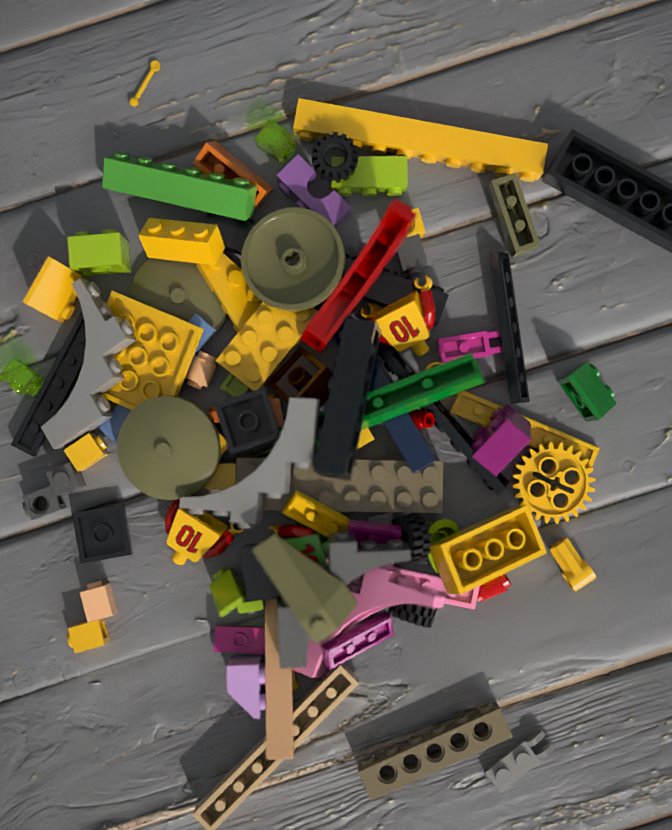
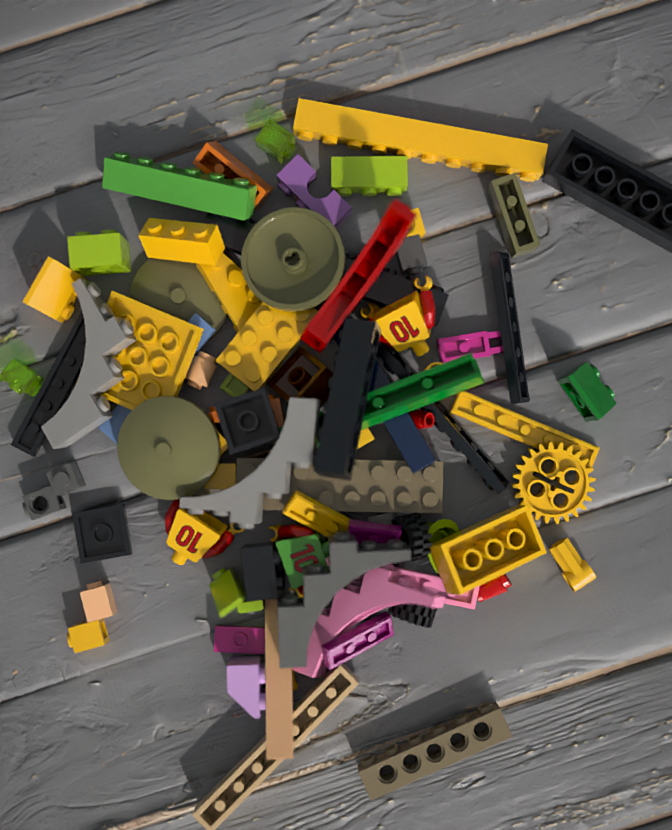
yellow brick [64,433,108,471] -> none
yellow hinge [129,60,161,107] -> none
olive wedge [252,533,358,644] -> none
black tyre [312,132,358,183] -> none
magenta brick [472,404,531,476] -> none
light grey hinge [484,729,555,793] -> none

